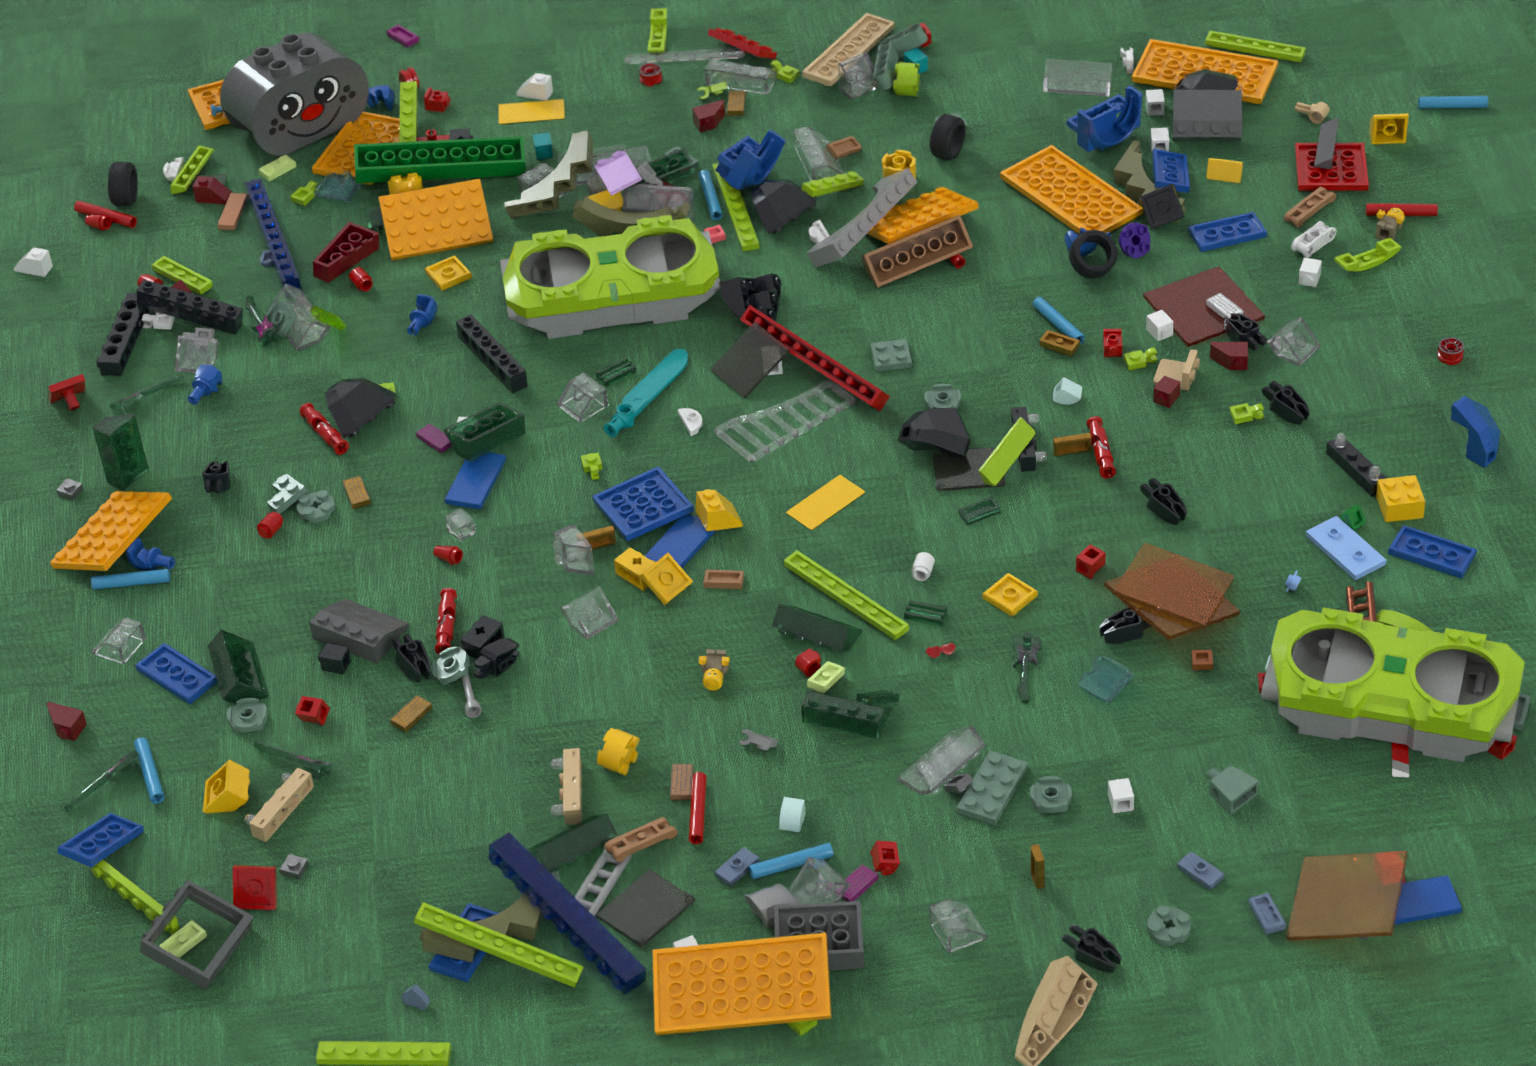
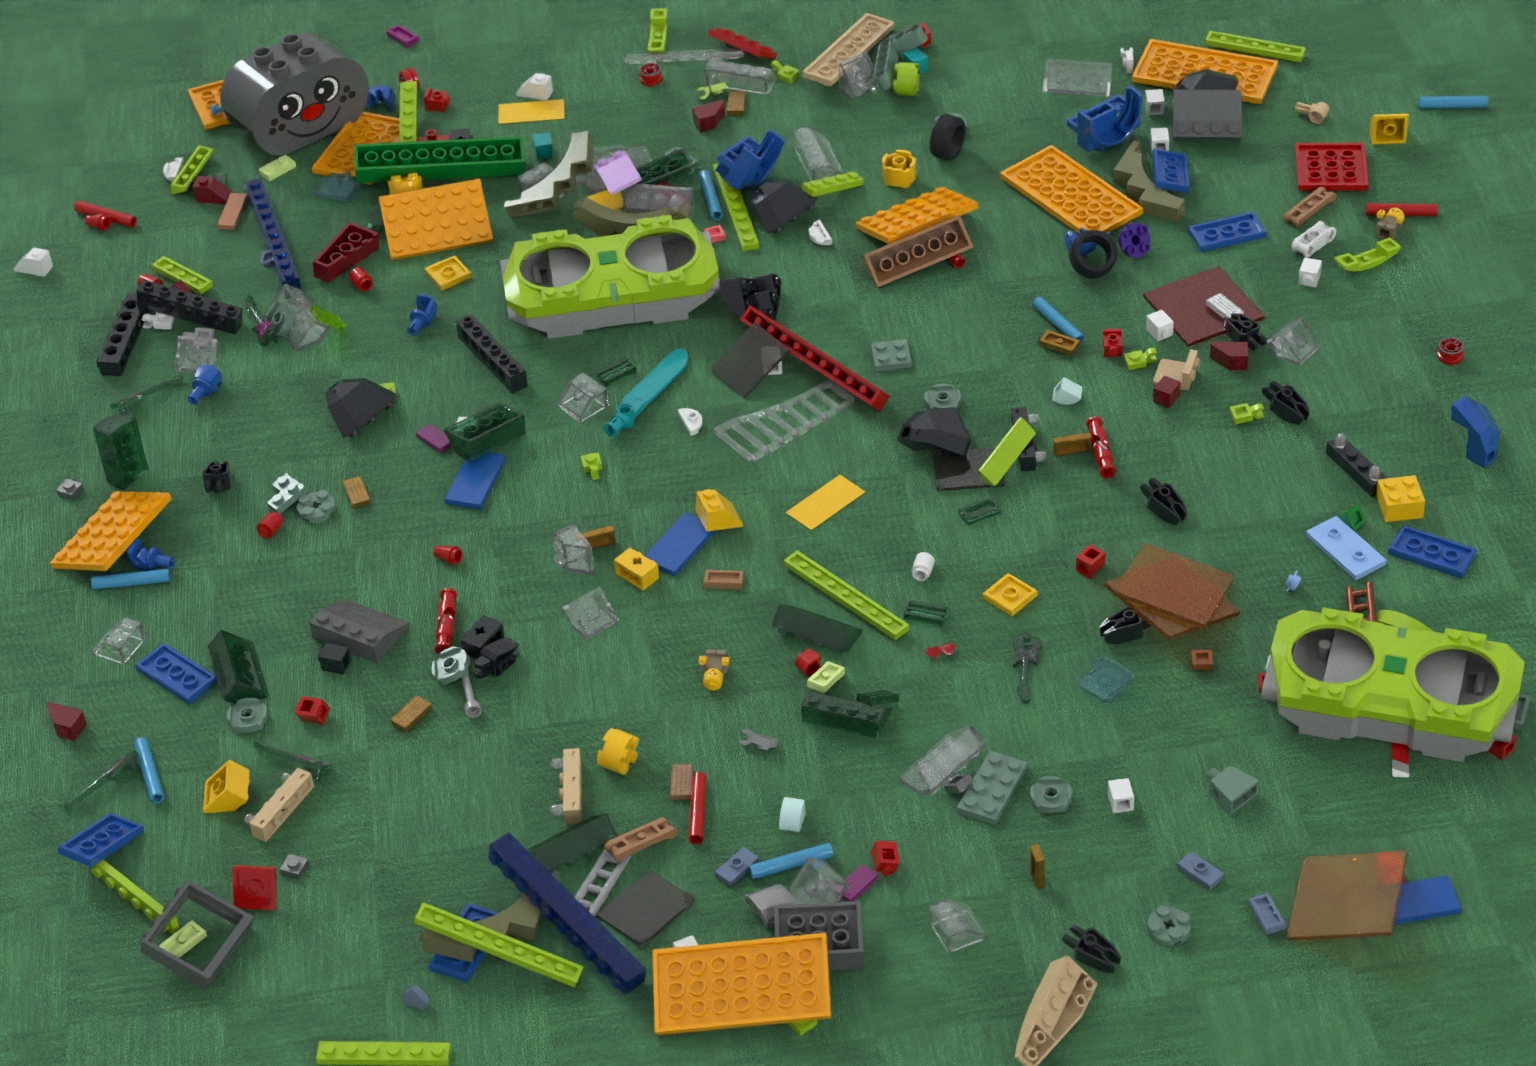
red tile [48,374,85,411] -> none
black tyre [108,162,138,206] -> none
lime plate [290,181,319,206] -> none
red piece [299,403,349,455] -> none
black hinge [392,634,430,682] -> none
clear brick [445,508,476,542] -> none
blue plate [592,466,694,541] -> none
light grey plate [636,161,663,193] -> none
yellow plate [640,553,693,605] -> none
light grey arch [806,168,917,267] -> none
medium nougat tile [826,136,862,160] -> none
black plate [1140,184,1185,229] -> none
yellow slope [1206,158,1243,183] -> none
dark grey slope [1314,118,1339,169] -> none

